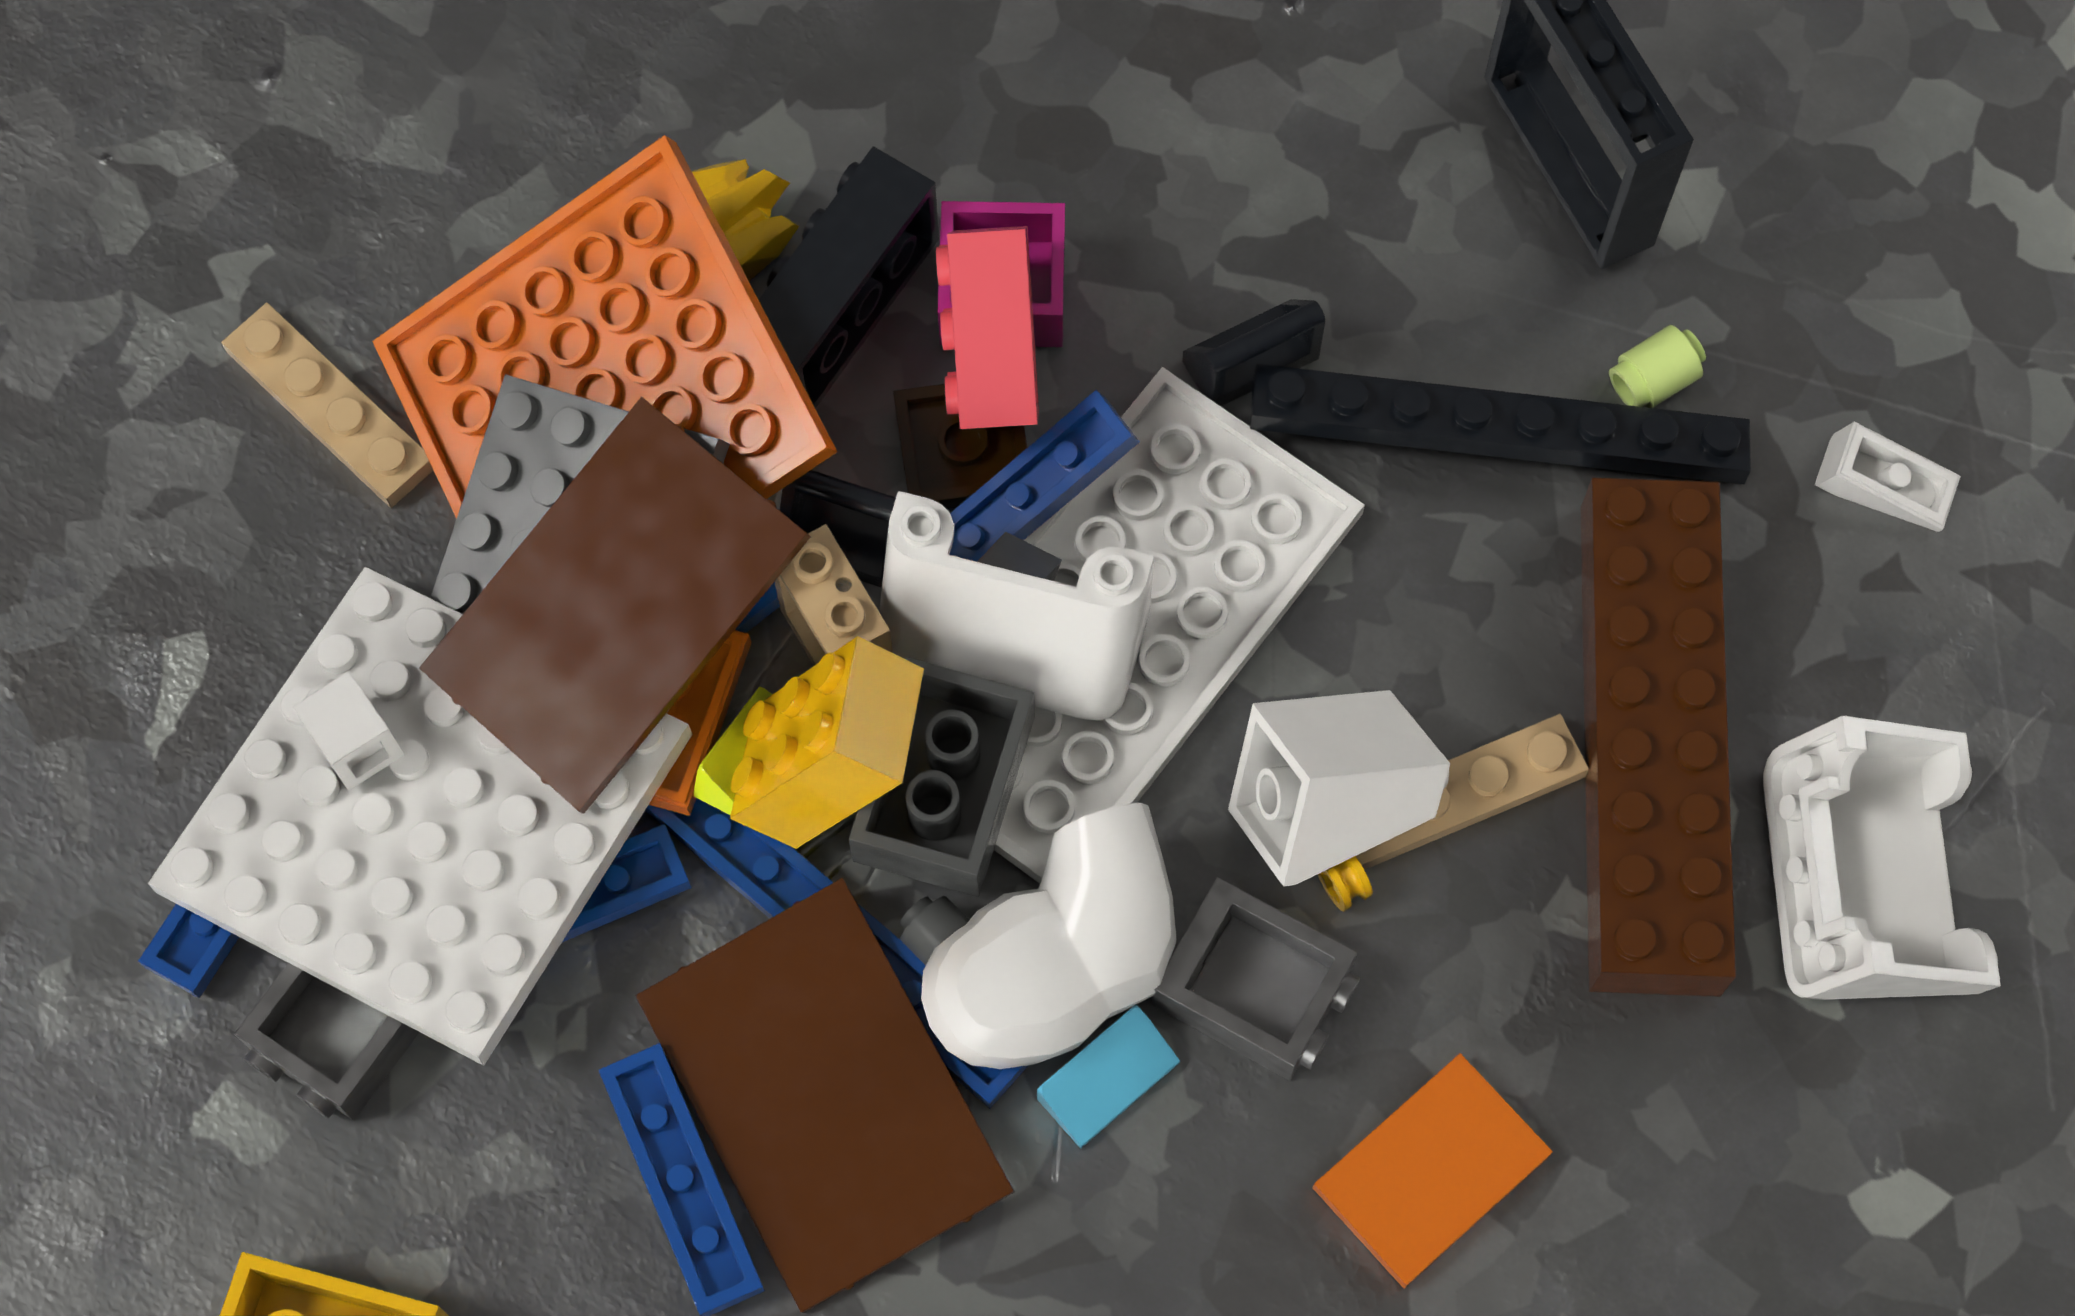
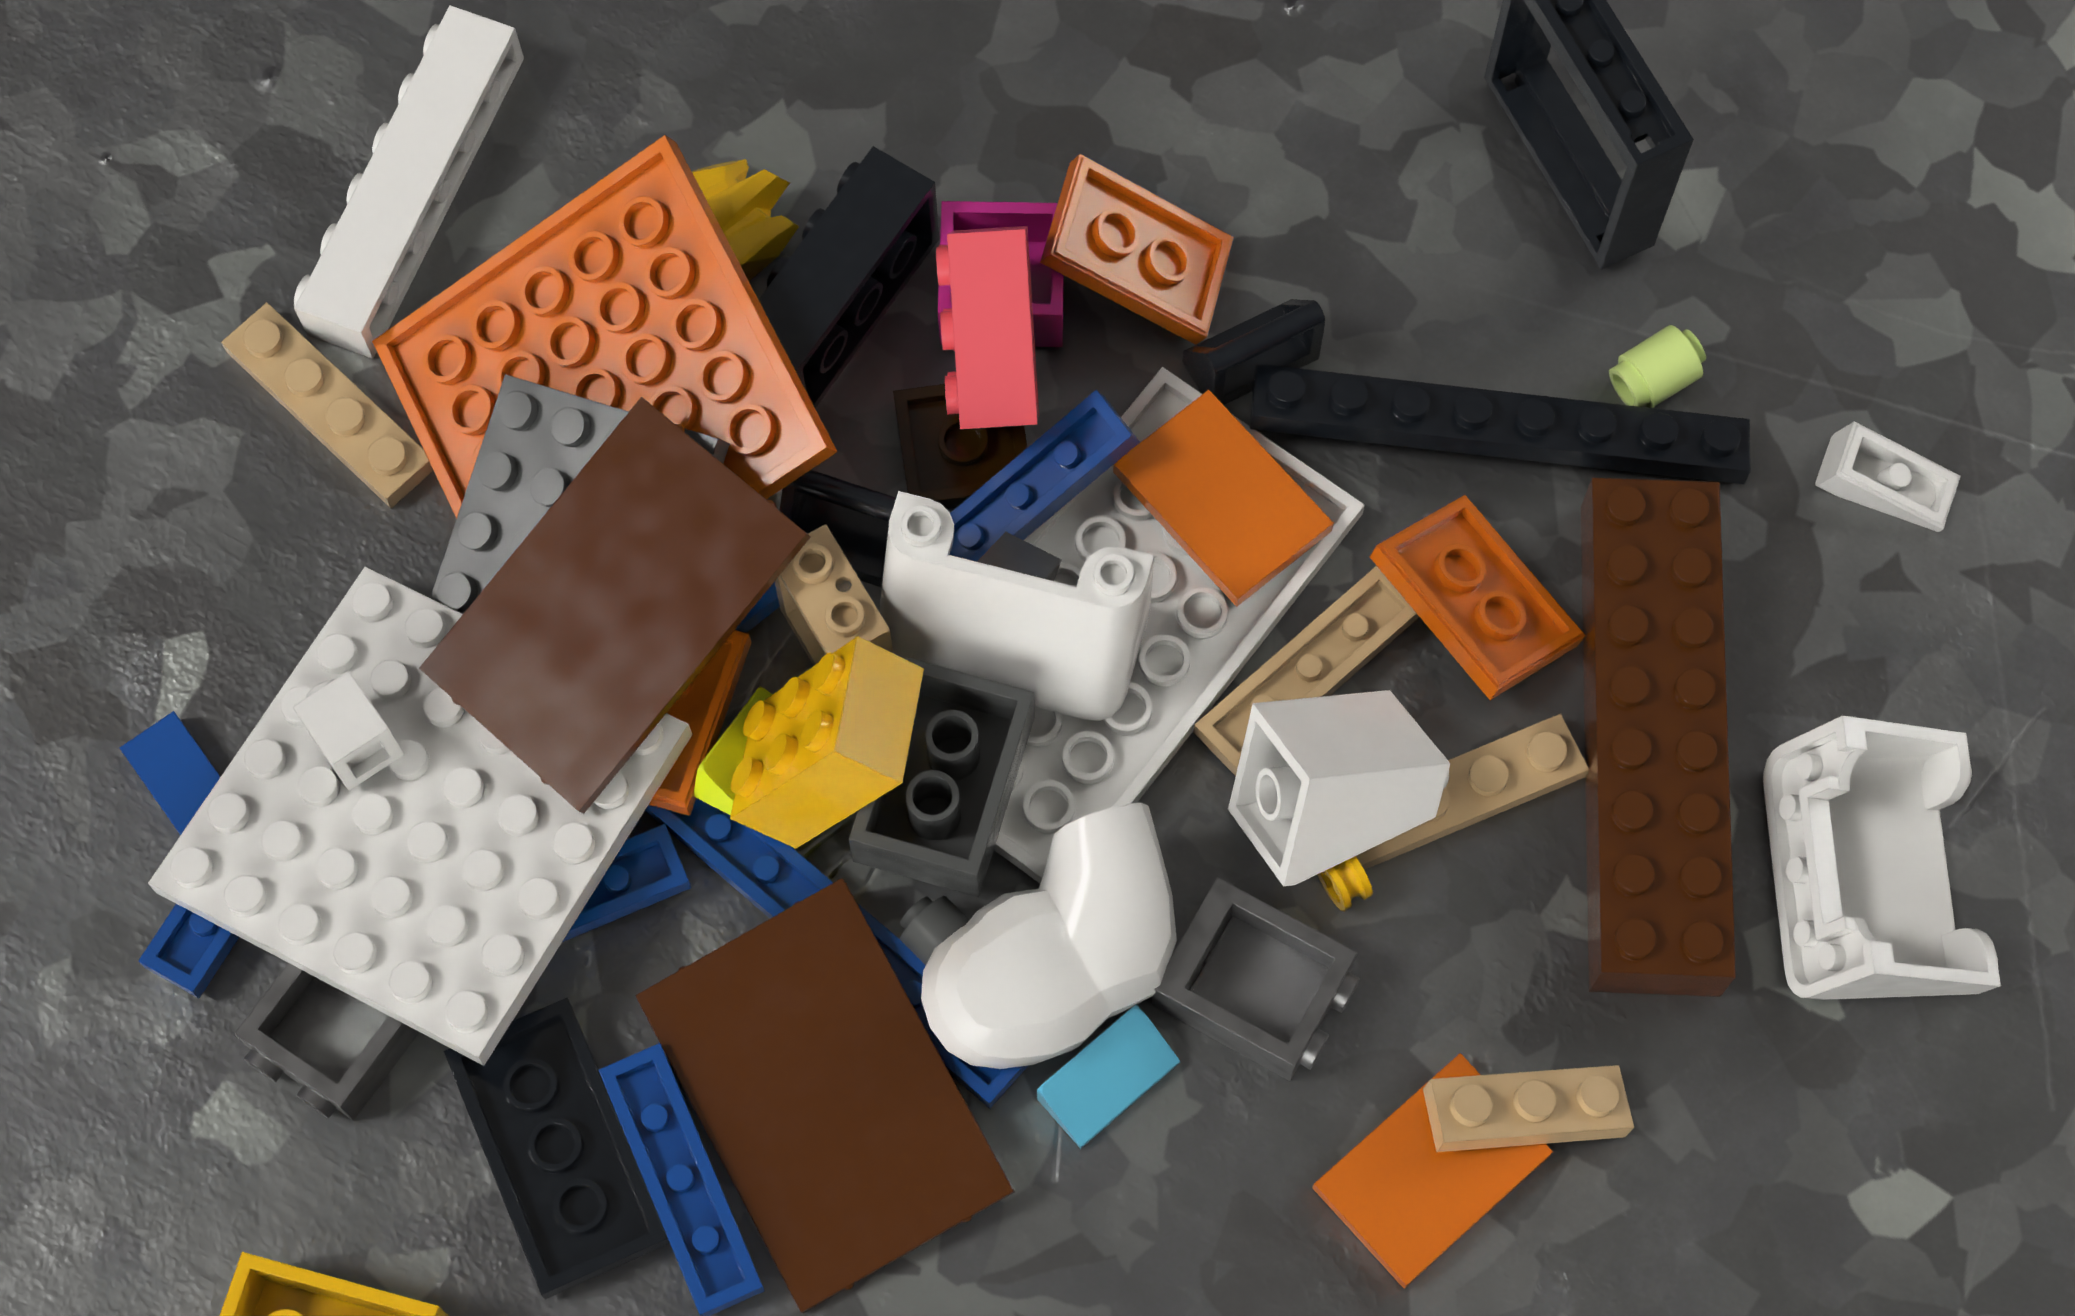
none -> blue tile [119,711,221,835]
none -> white brick [294,5,524,359]
none -> black plate [444,997,670,1299]
none -> orange tile [1040,154,1234,345]
none -> orange tile [1113,390,1334,607]
none -> tan plate [1193,566,1419,776]
none -> orange tile [1369,495,1586,700]
none -> tan plate [1423,1065,1634,1152]

